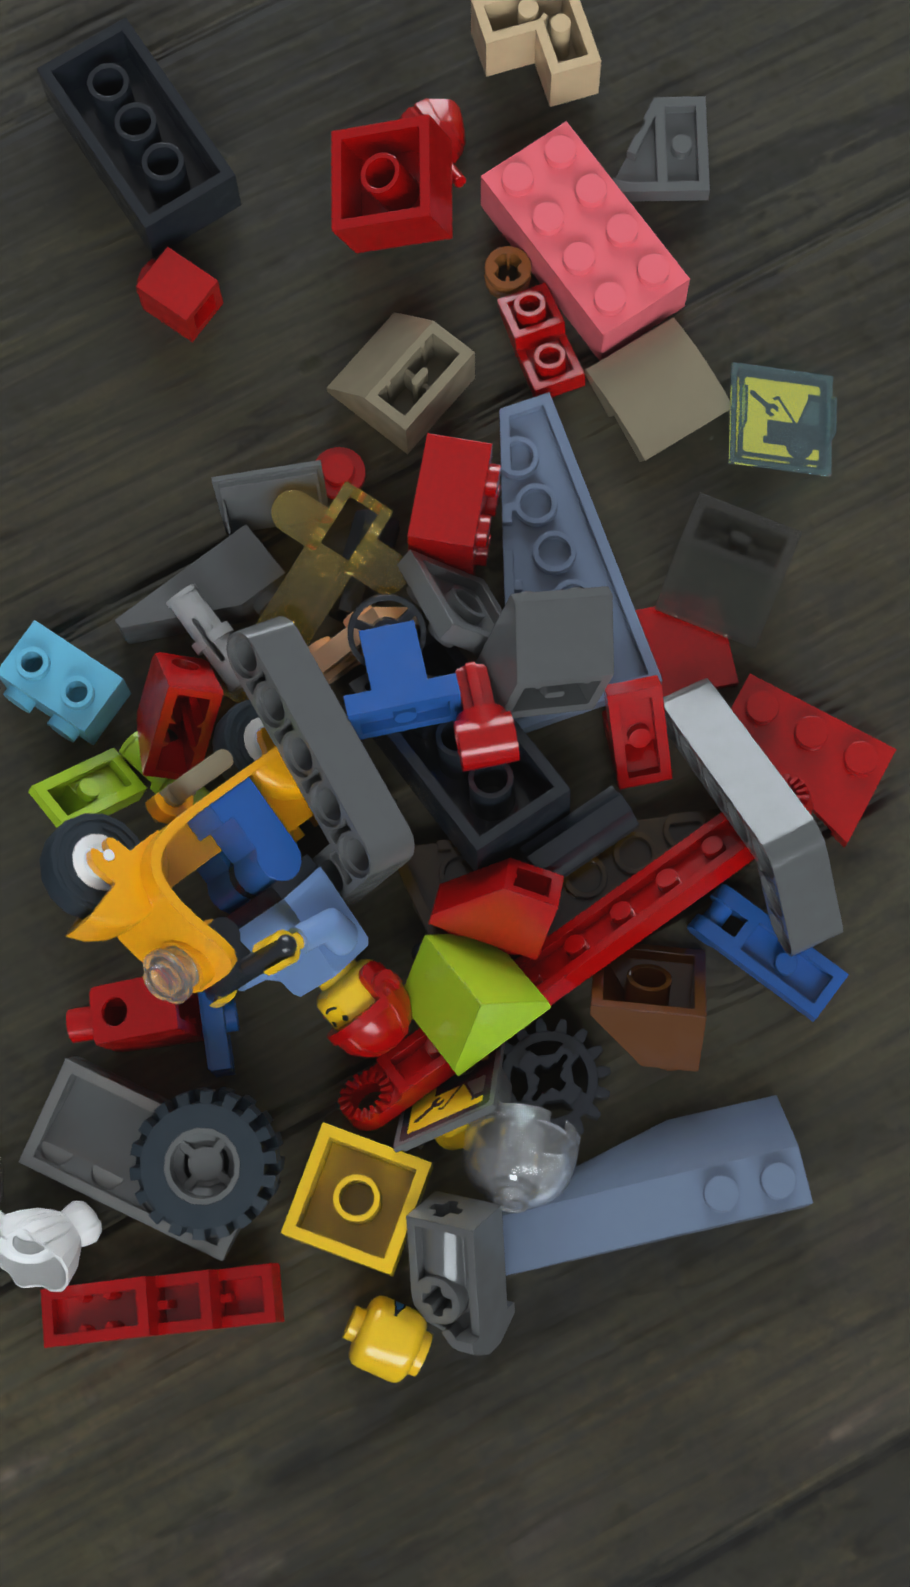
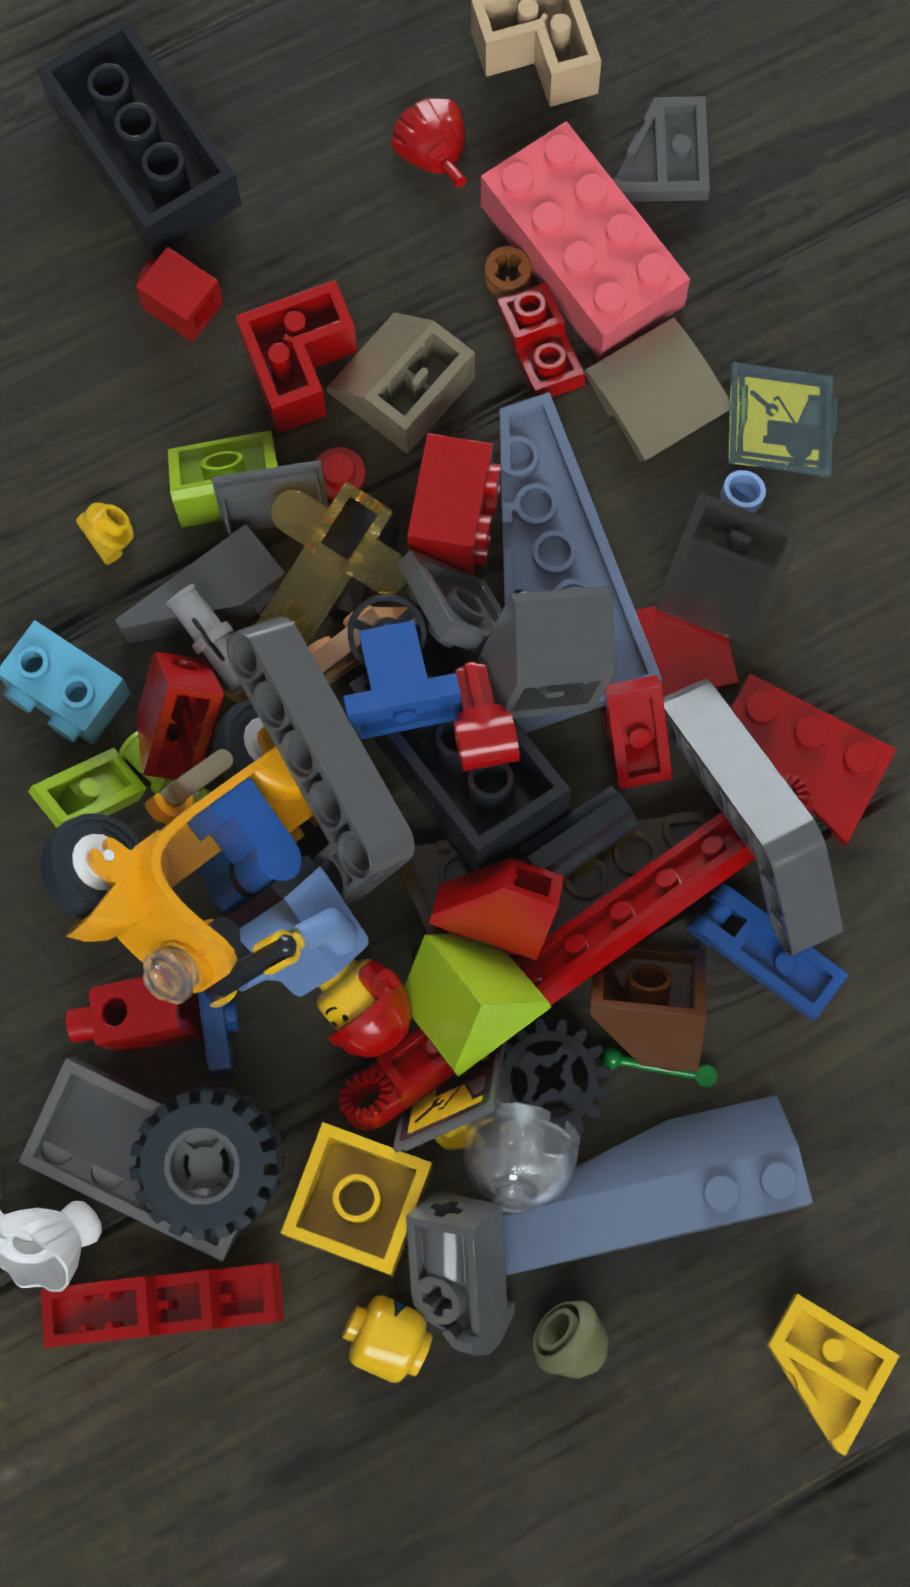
red brick [331,114,453,253] -> none
none -> yellow plate [76,503,133,564]
none -> lime slope [168,430,278,528]
none -> red brick [235,280,358,434]
none -> olive cone [533,1300,608,1379]
none -> green hinge [601,1047,718,1088]
none -> light blue hinge [720,470,766,518]
none -> yellow wing [766,1294,900,1456]

